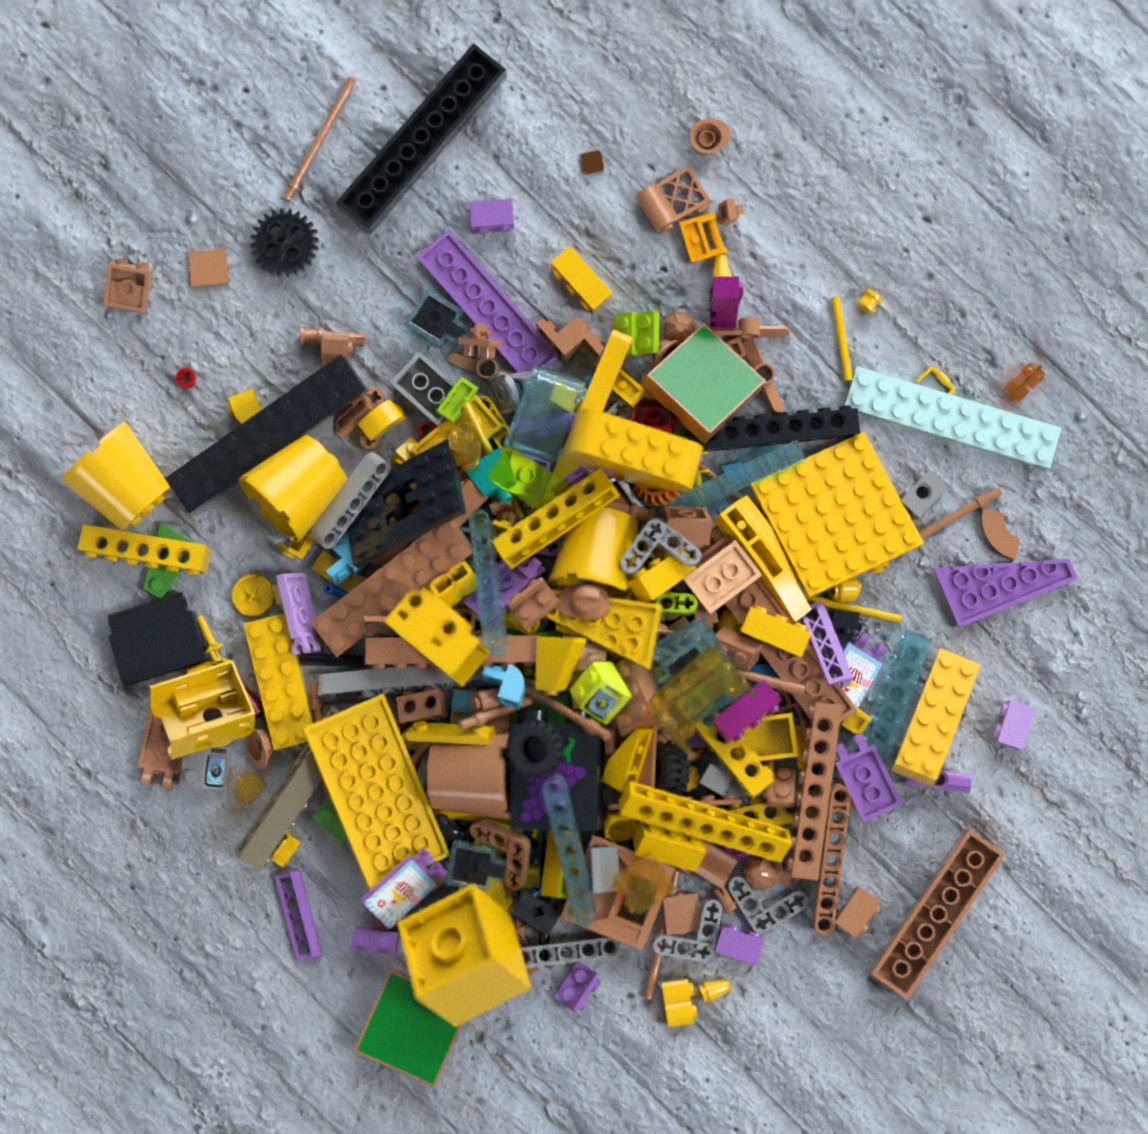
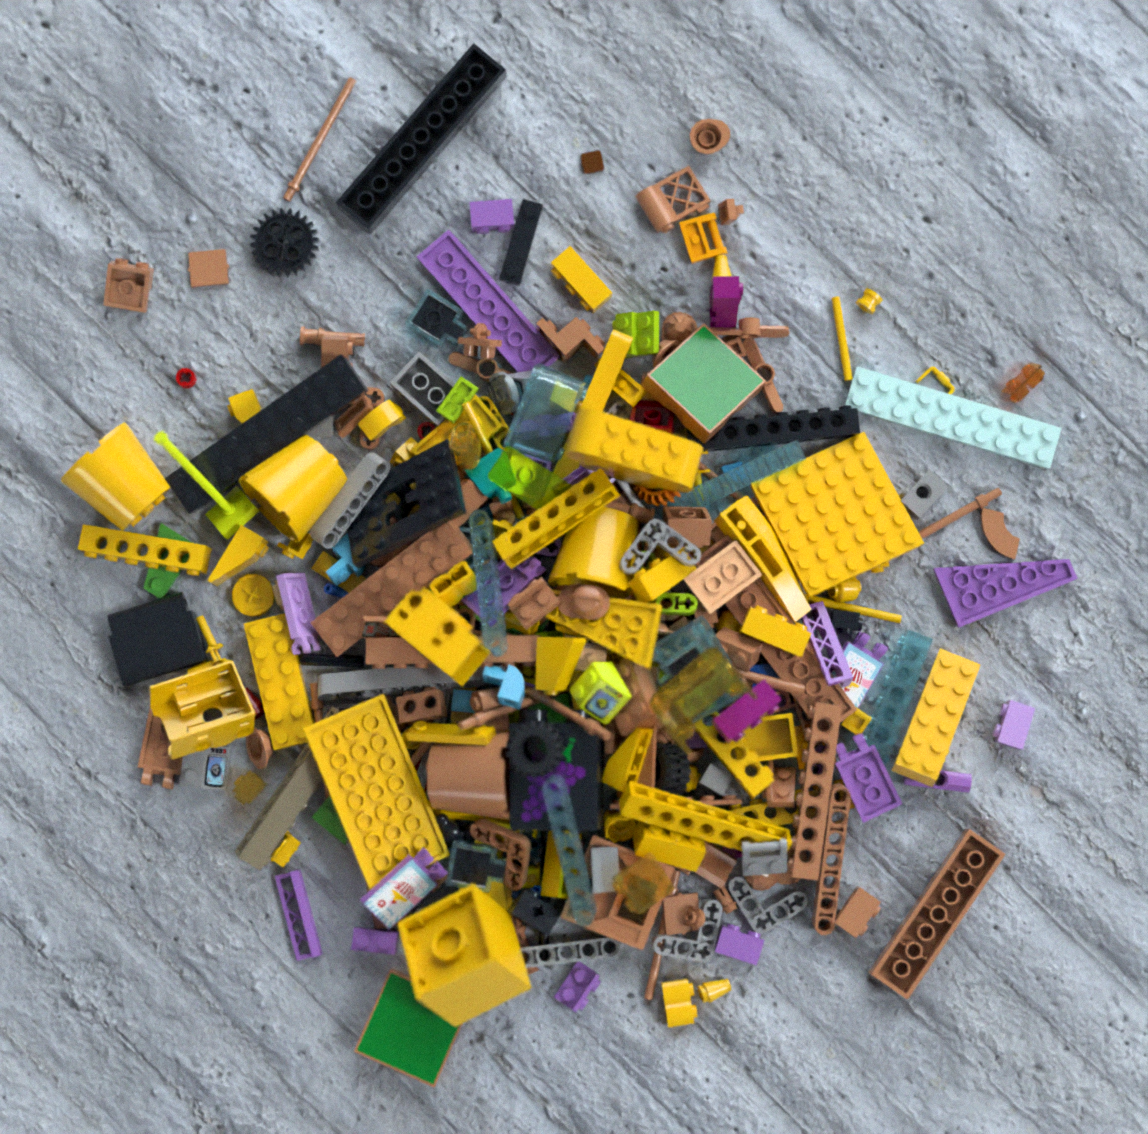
none -> neon yellow tile [154,431,259,540]
none -> yellow slope [207,525,269,586]
none -> black plate [499,199,543,286]
none -> nougat plate [686,906,705,930]
none -> light grey plate [742,838,787,876]

